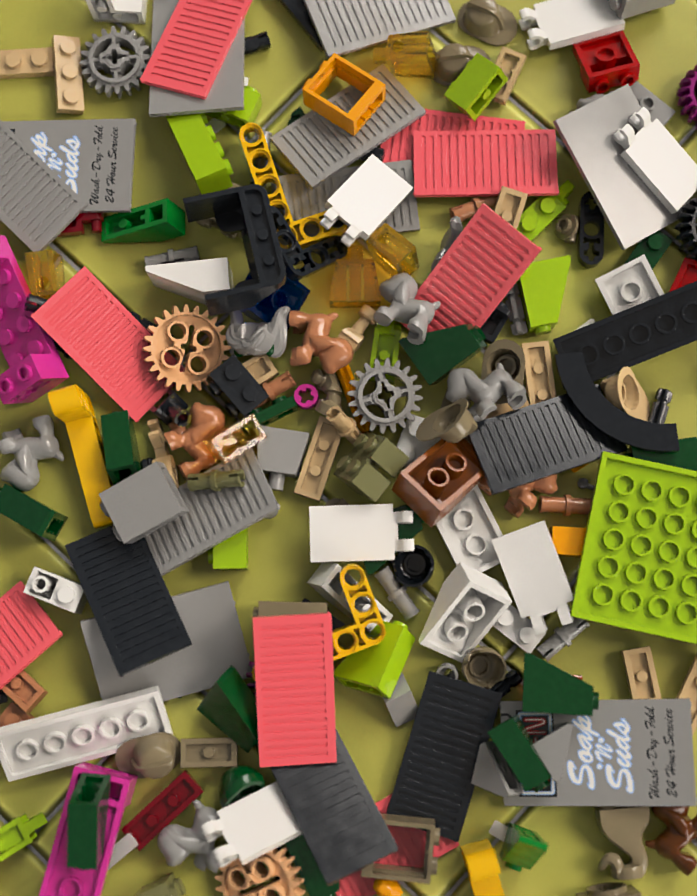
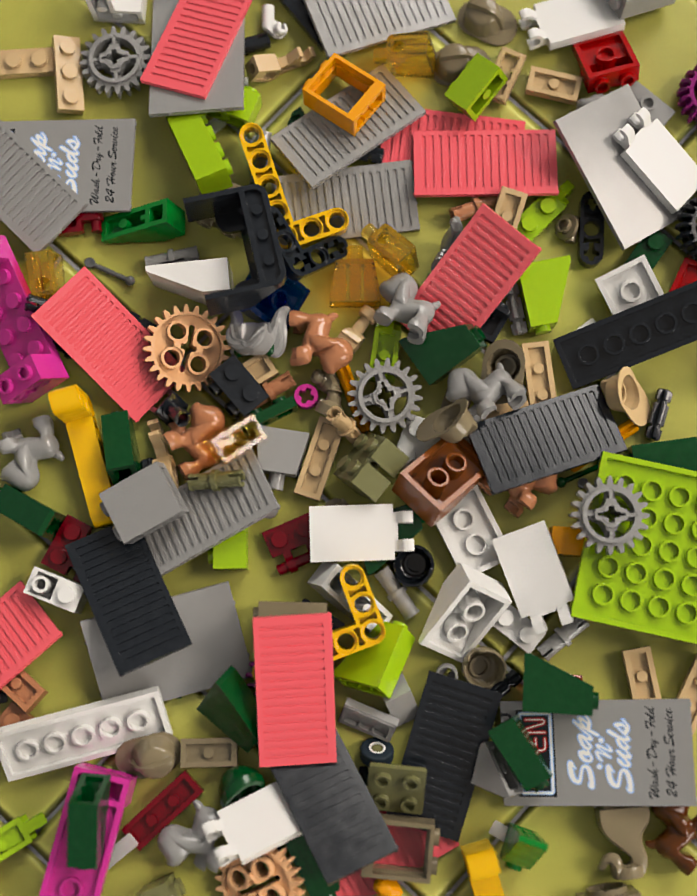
white tile [319,154,413,247] -> none
light grey slope [532,722,574,783] -> none
nougat pin [538,494,592,516] -> none
black tile [555,352,680,453] -> none
none -> dark red plate [41,514,93,584]
none -> dark grey hinge [84,257,135,286]
none -> tan piece [245,46,316,82]
none -> white arm [262,4,288,39]
none -> dark red plate [262,512,315,576]
none -> light grey plate [338,697,399,742]
none -> olive plate [359,737,427,815]
none -> tan plate [525,66,583,106]
none -> dark green hinge [556,460,600,488]
none -> light grey gear [569,476,650,555]

